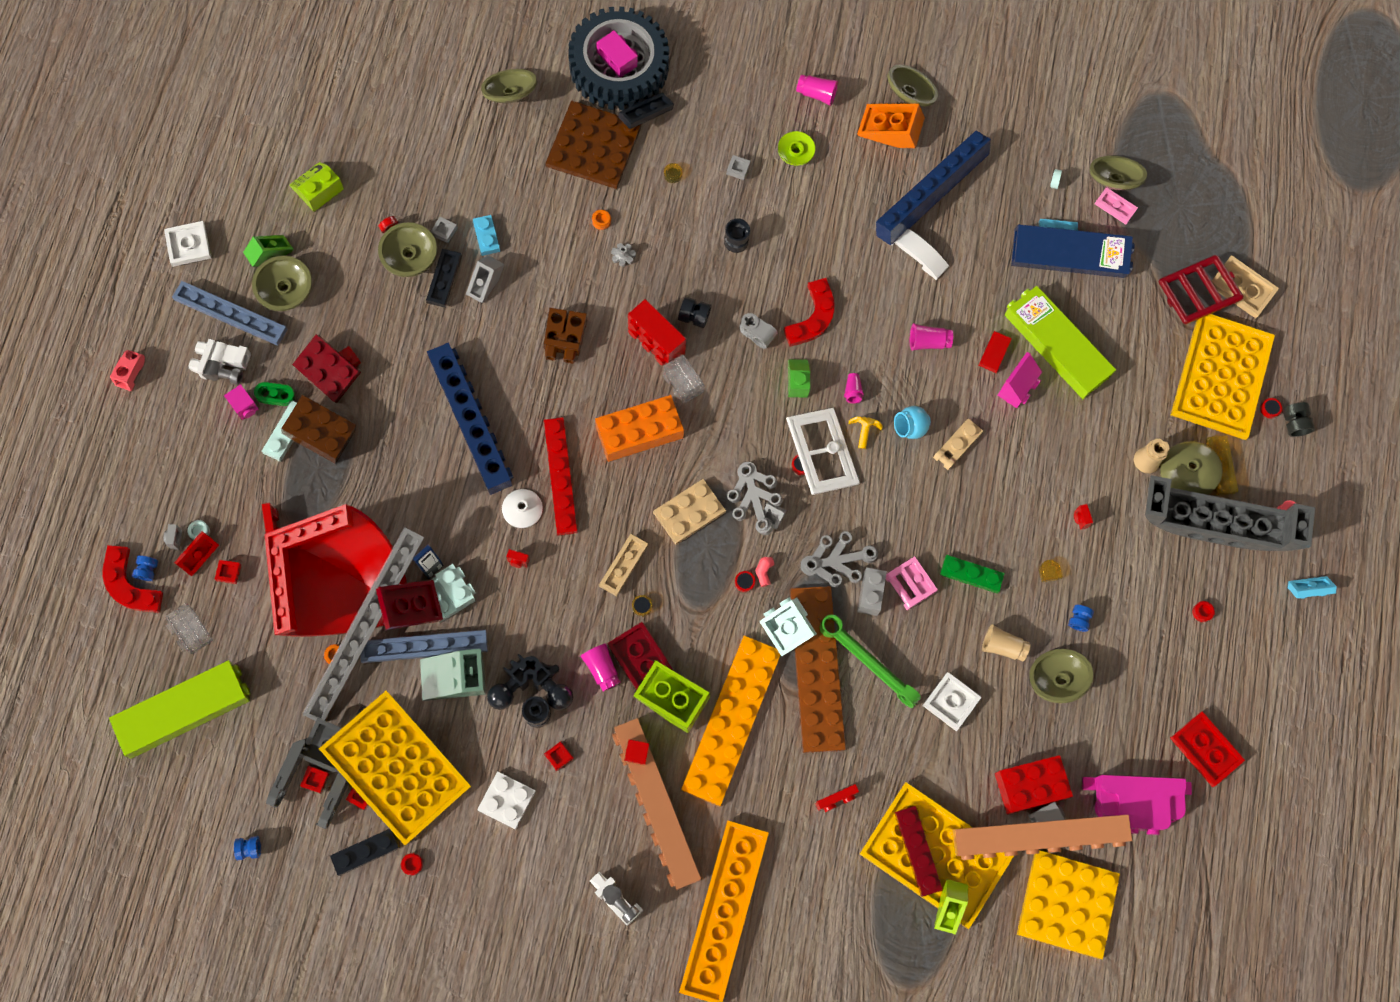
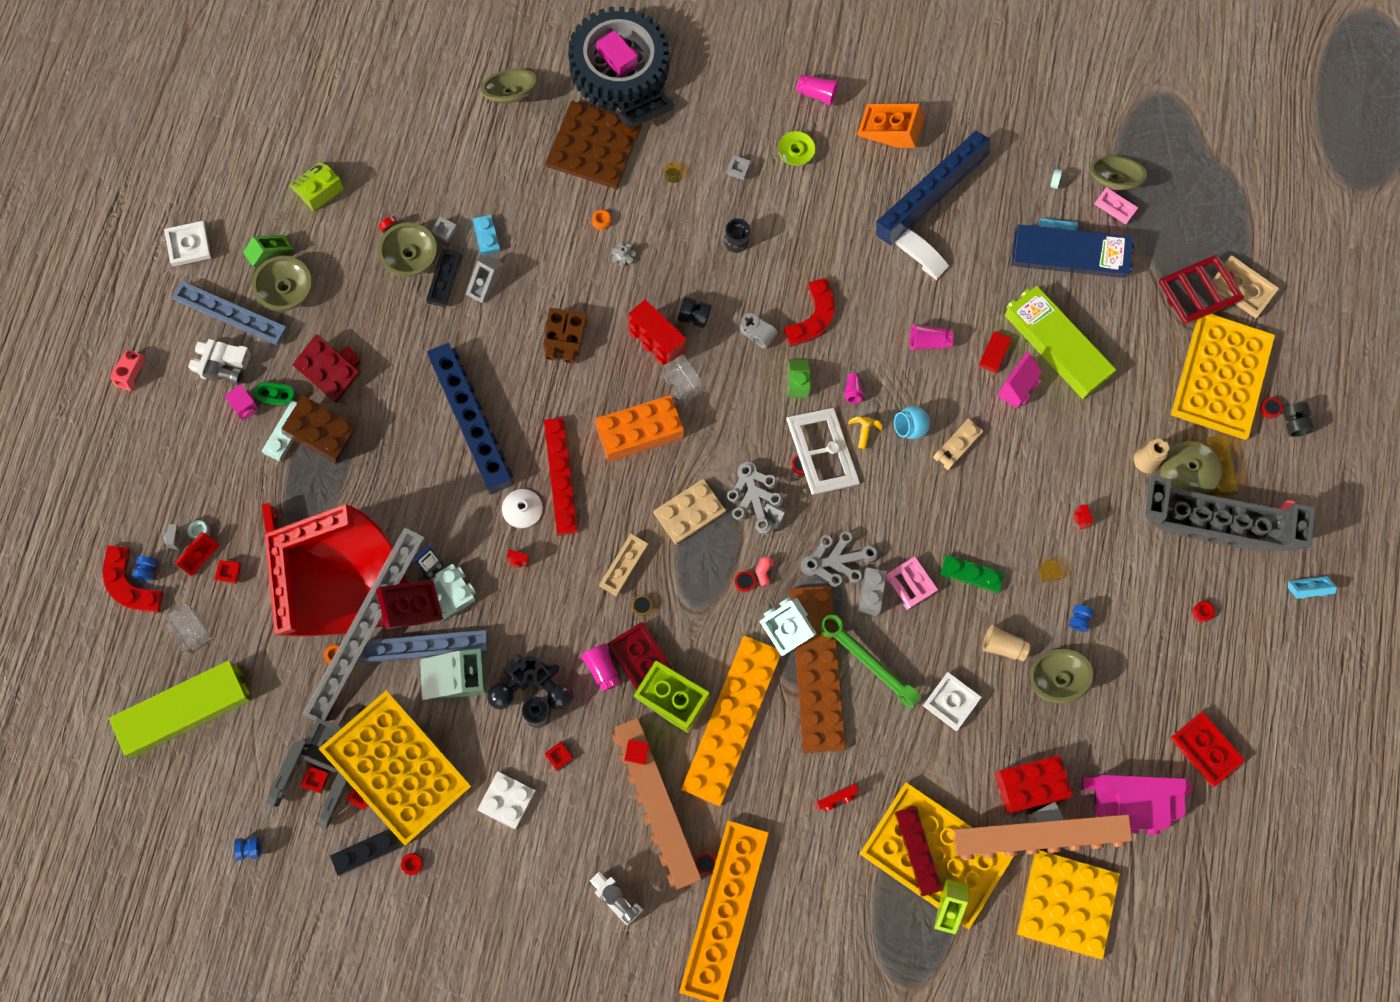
olive dish [887,65,938,107] -> none
none -> black tile [695,853,716,875]

